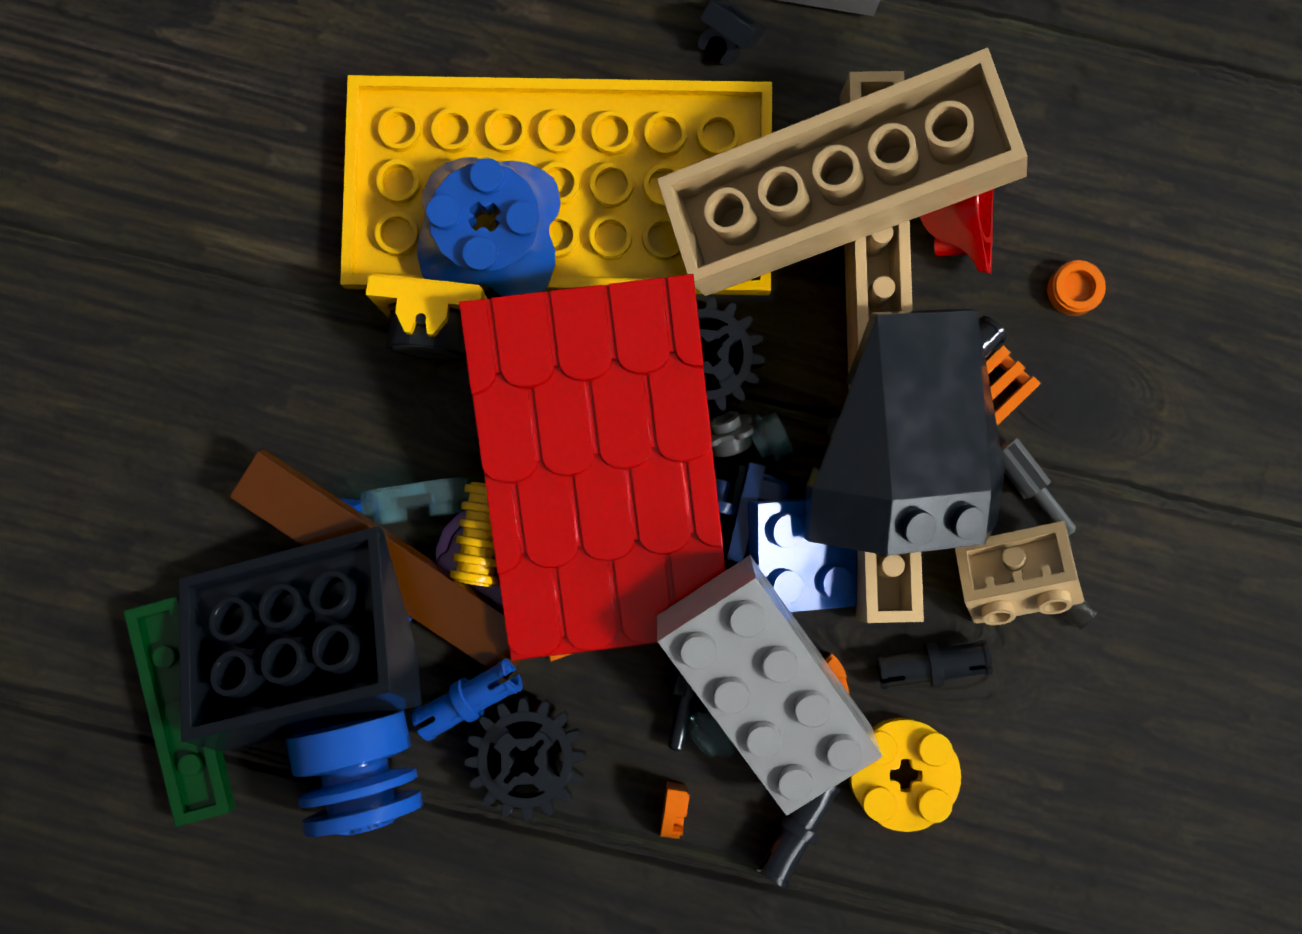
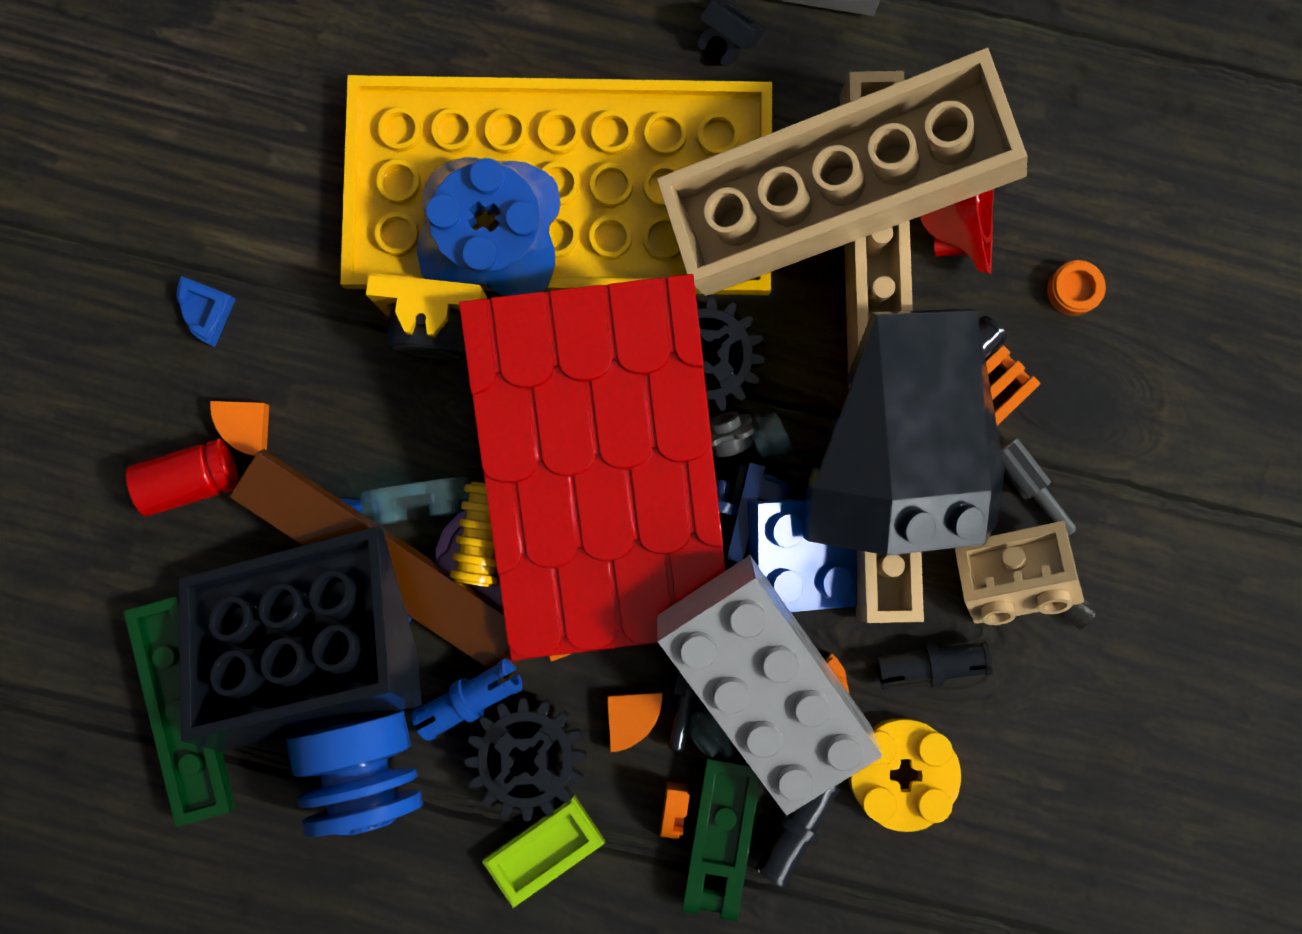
none -> red piece [126,439,238,517]
none -> blue tile [177,276,236,347]
none -> orange tile [210,401,269,456]
none -> lime tile [482,795,605,908]
none -> orange tile [608,692,662,752]
none -> dark green plate [681,756,760,922]

